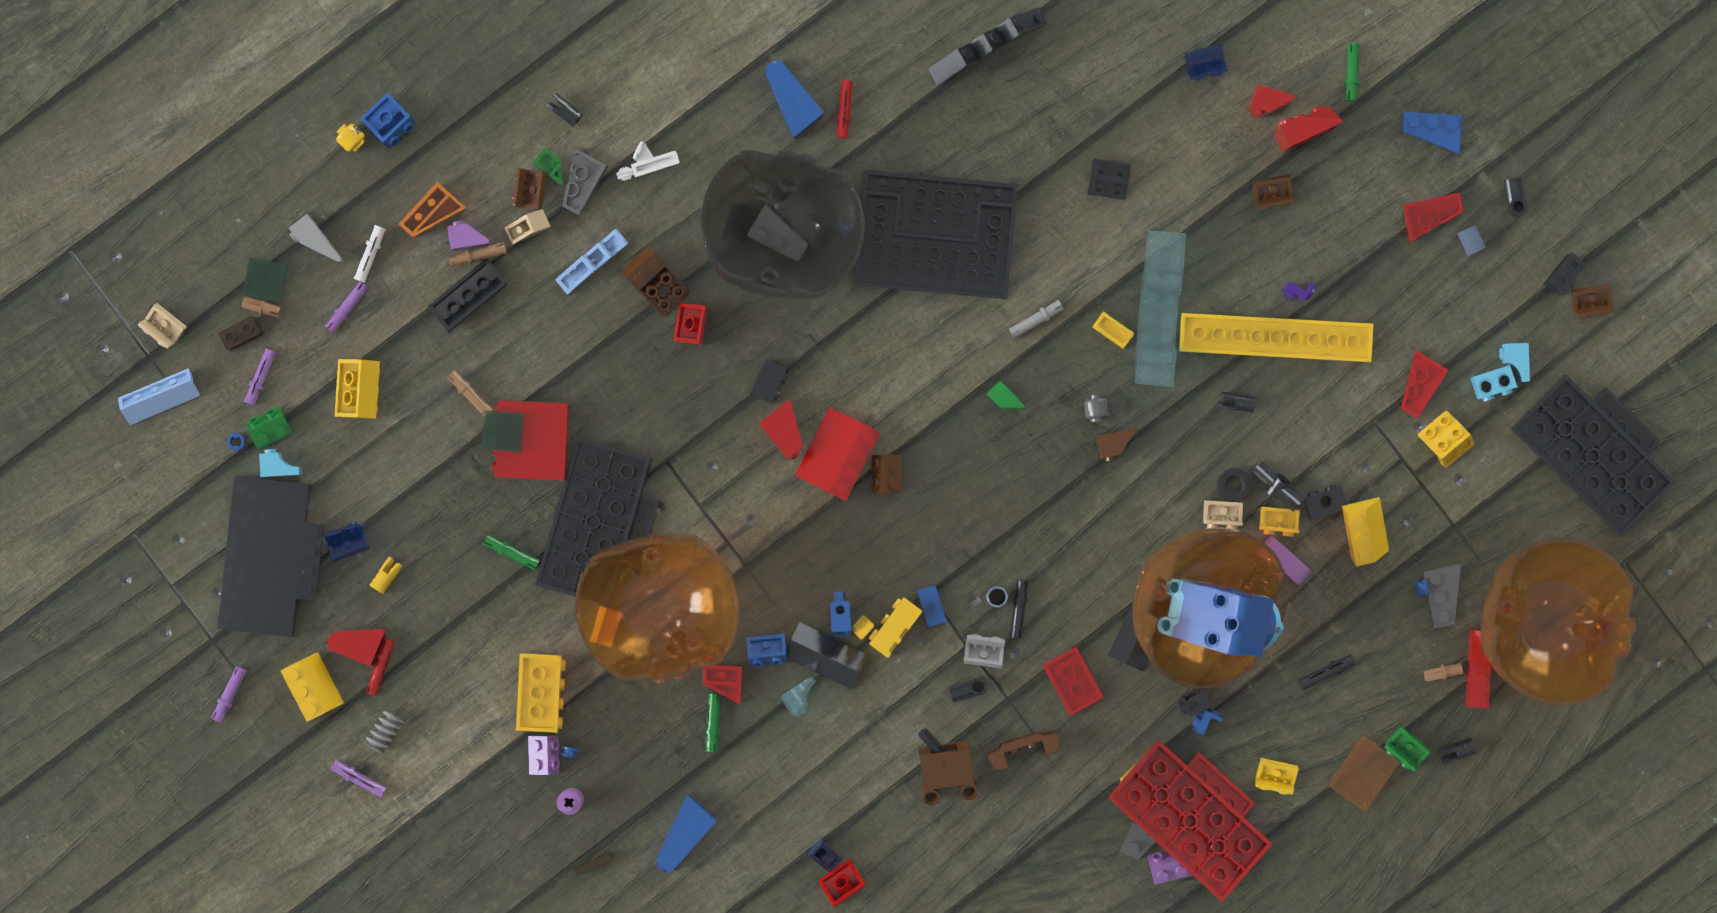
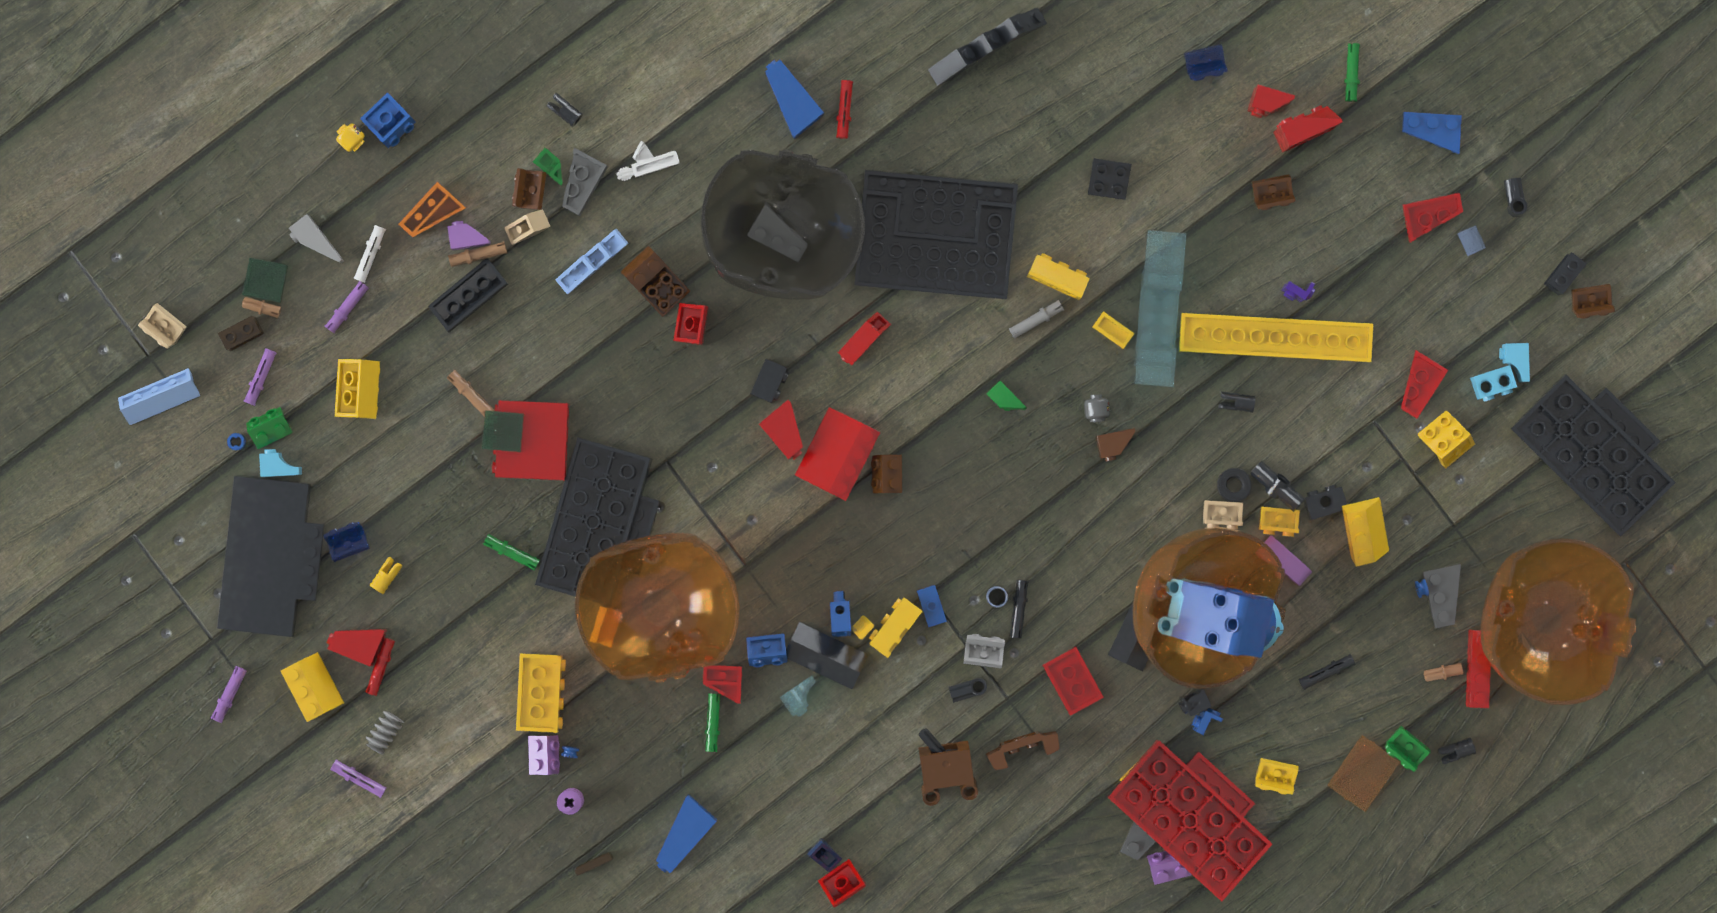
none -> red slope [838,312,891,366]
none -> yellow slope [1027,253,1090,300]

